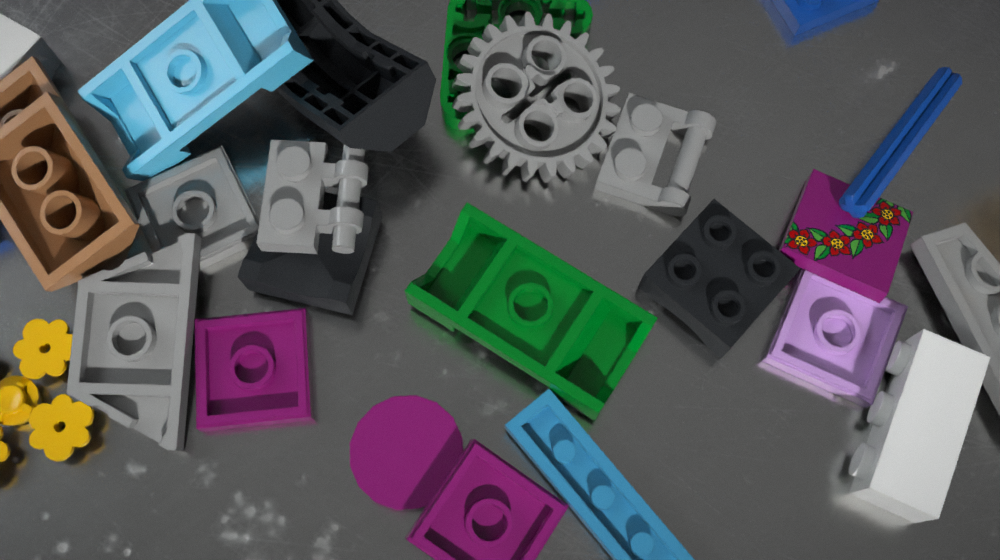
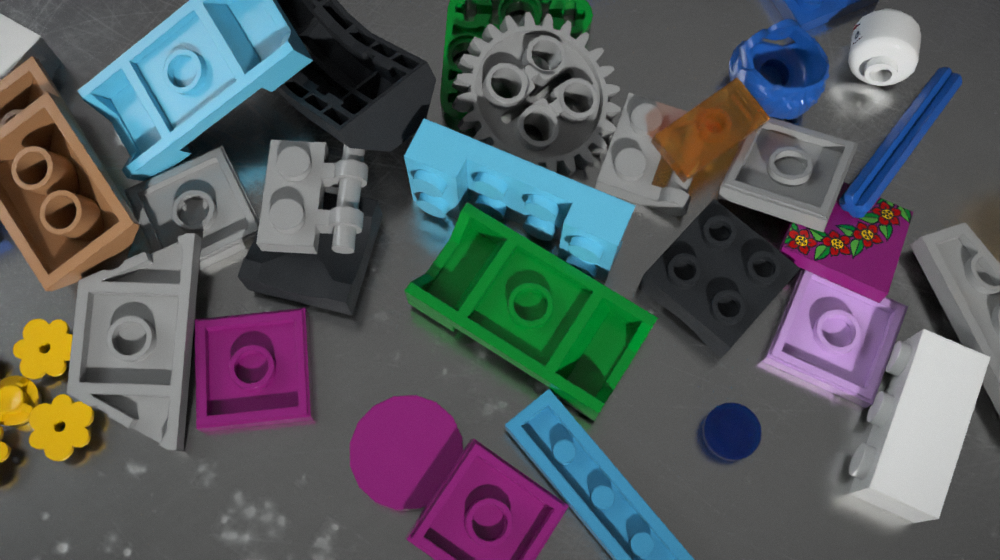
none -> medium azure piece [404,118,636,282]
none -> clear orange plate [651,77,771,183]
none -> clear blue plate [703,403,762,461]
none -> light grey tile [718,113,858,233]
none -> blue hair [729,18,830,120]
none -> white head [848,9,921,86]

